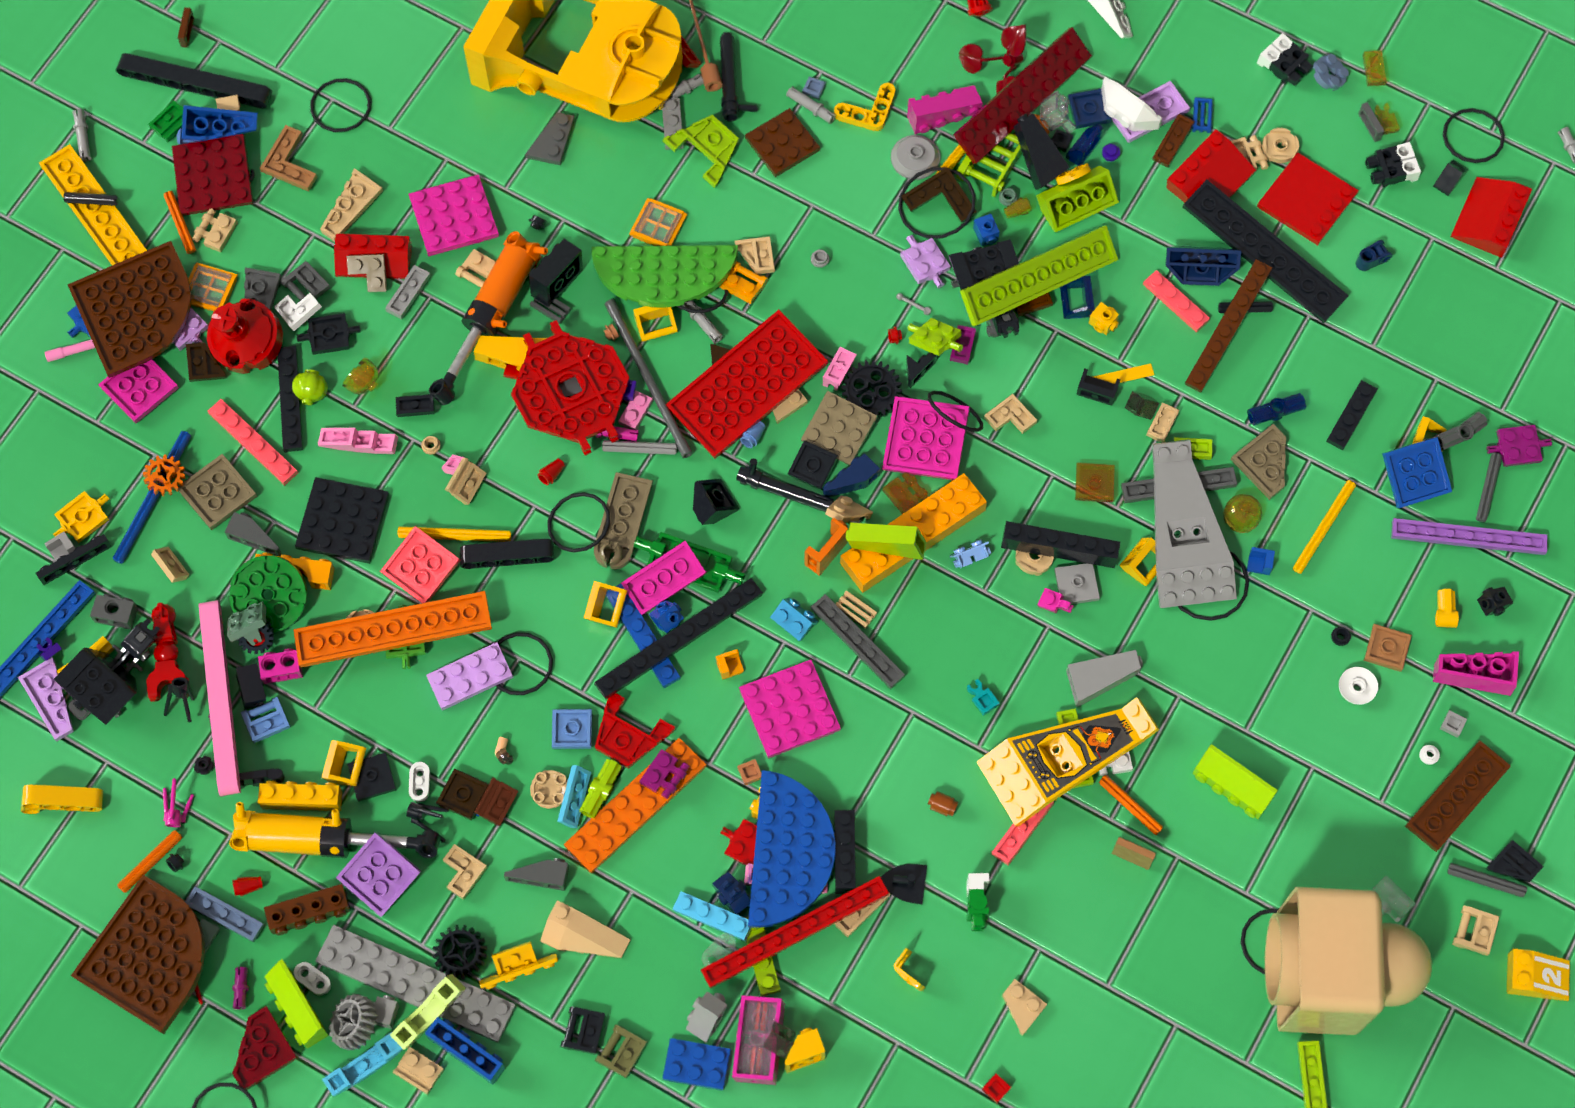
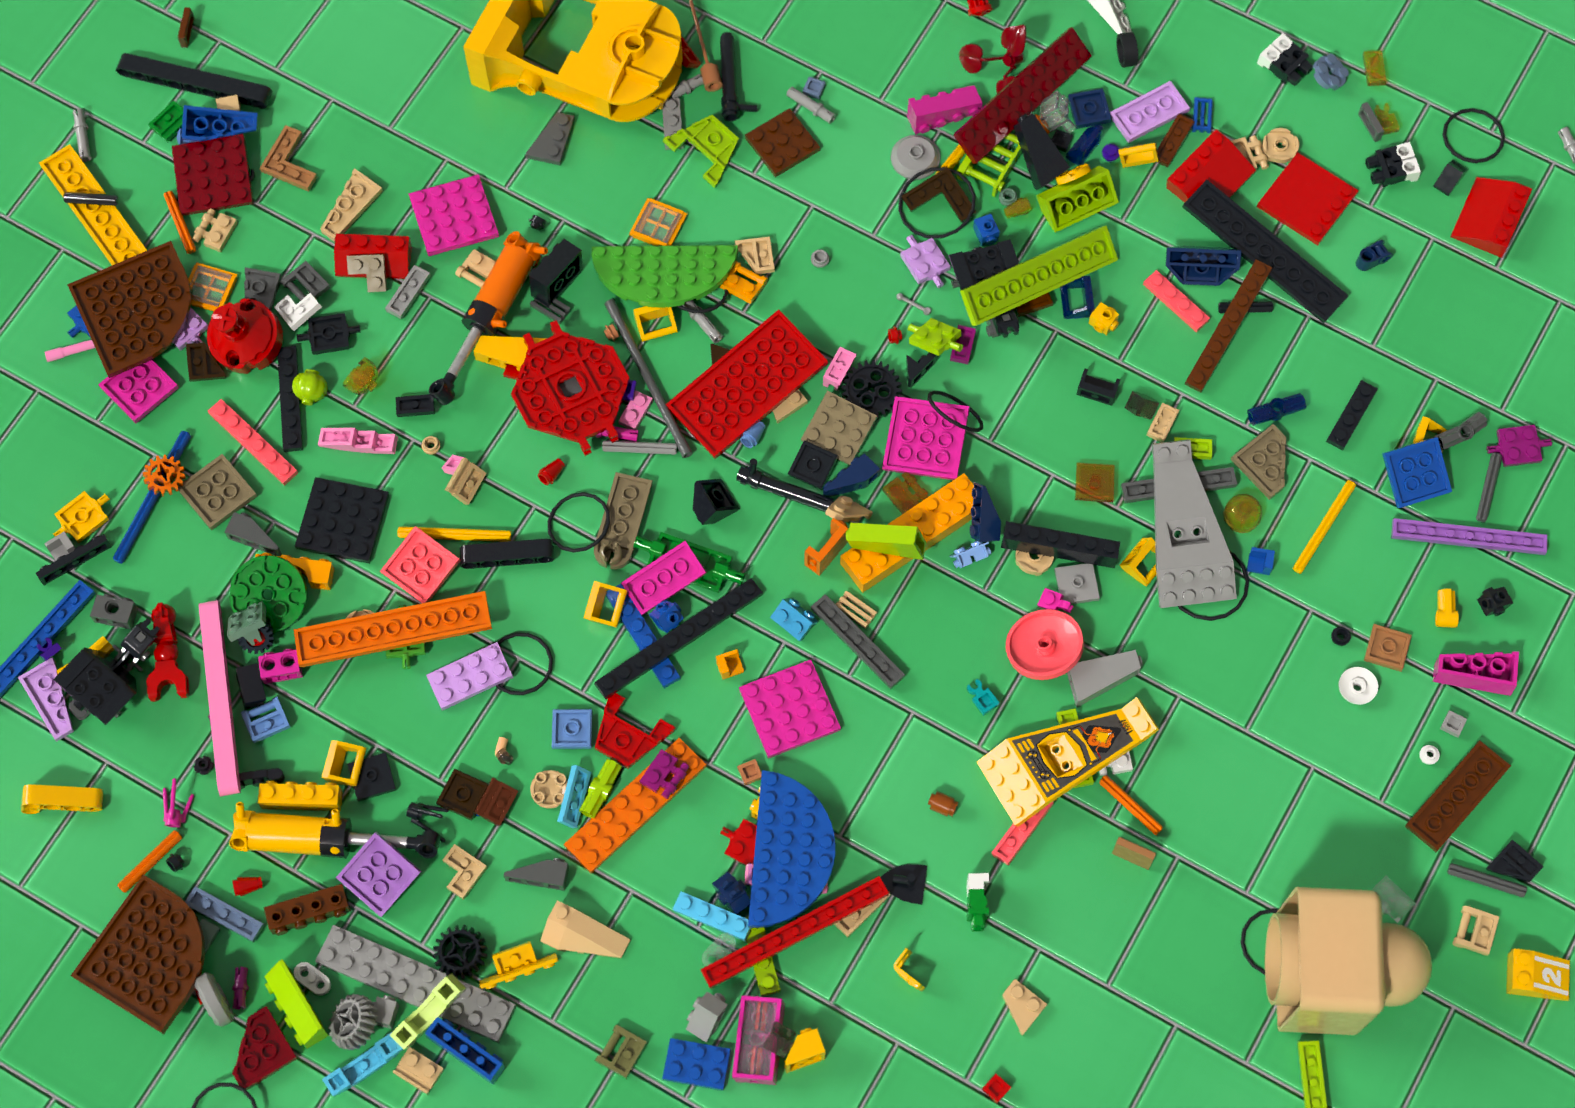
tan plate [151,546,189,583] -> none
black plant [164,677,195,723] -> none
black piece [310,78,371,132] -> none
white plate [409,762,430,802] -> none
black plate [560,1007,605,1055] -> none
yellow beam [834,83,895,131] -> none
black arch [834,810,856,894] -> none
tan plate [984,394,1037,434] -> none
yellow sticker [1093,363,1154,384] -> none
white wedge [1101,77,1162,131] -> none
lime slope [1193,744,1278,819] -> none
none -> light grey piece [195,972,234,1027]
none -> dark blue slope [970,481,1001,542]
none -> coral dish [1006,609,1084,680]
none -> black tyre [1116,32,1138,68]
none -> yellow tile [1119,142,1159,168]

